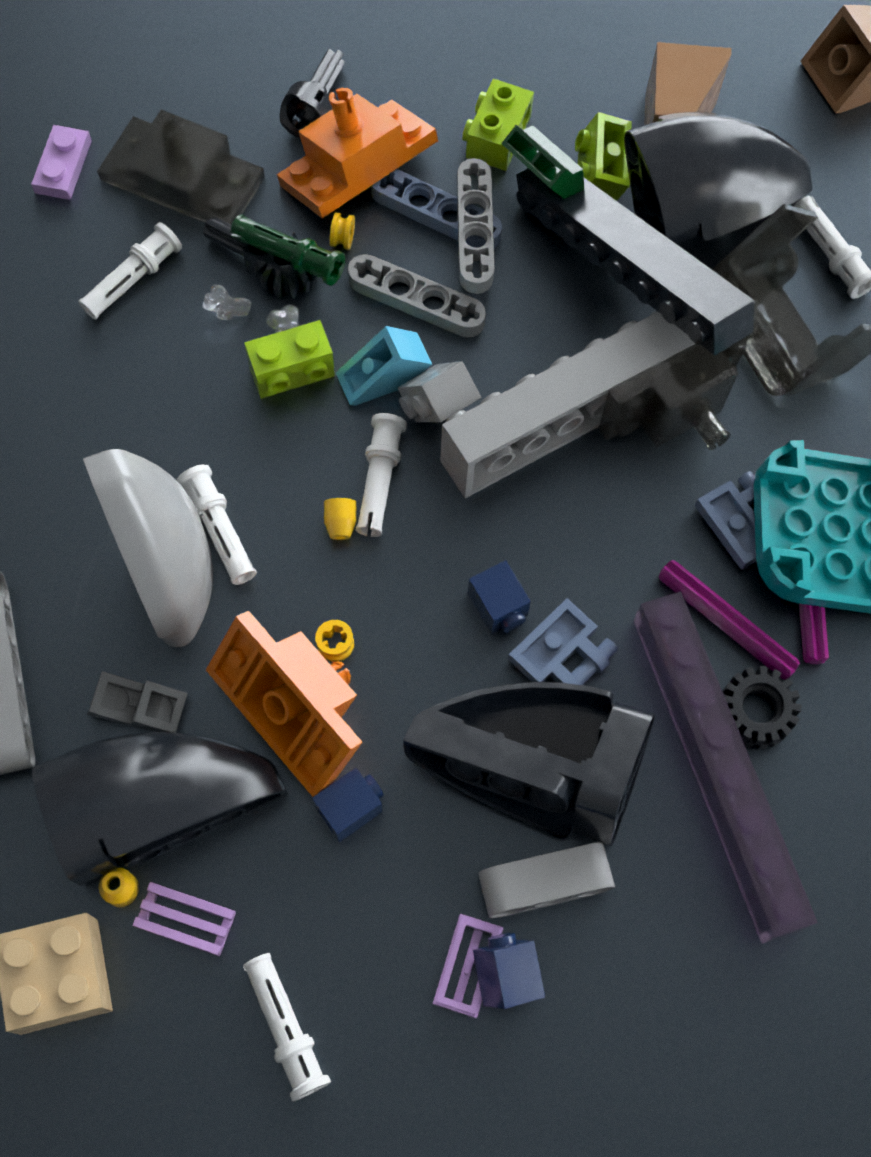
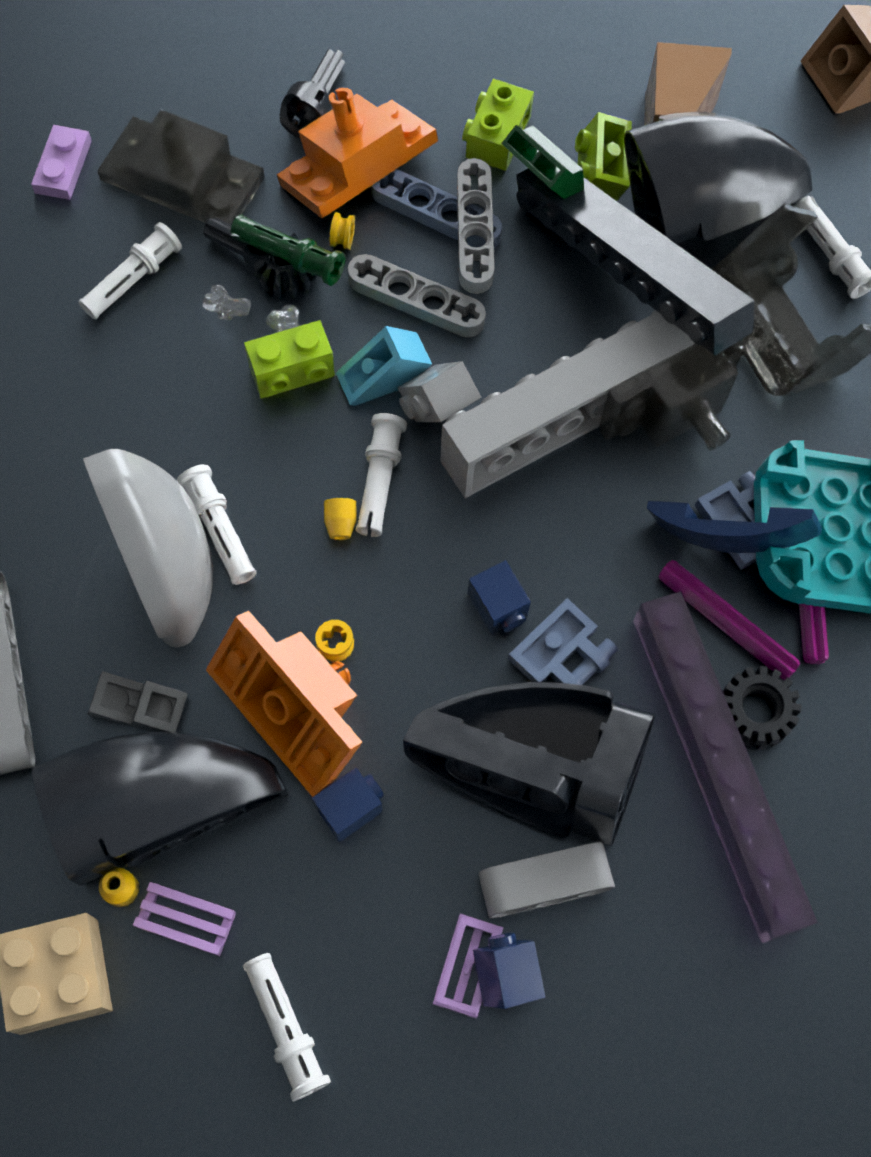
none -> dark blue slope [647,501,822,553]

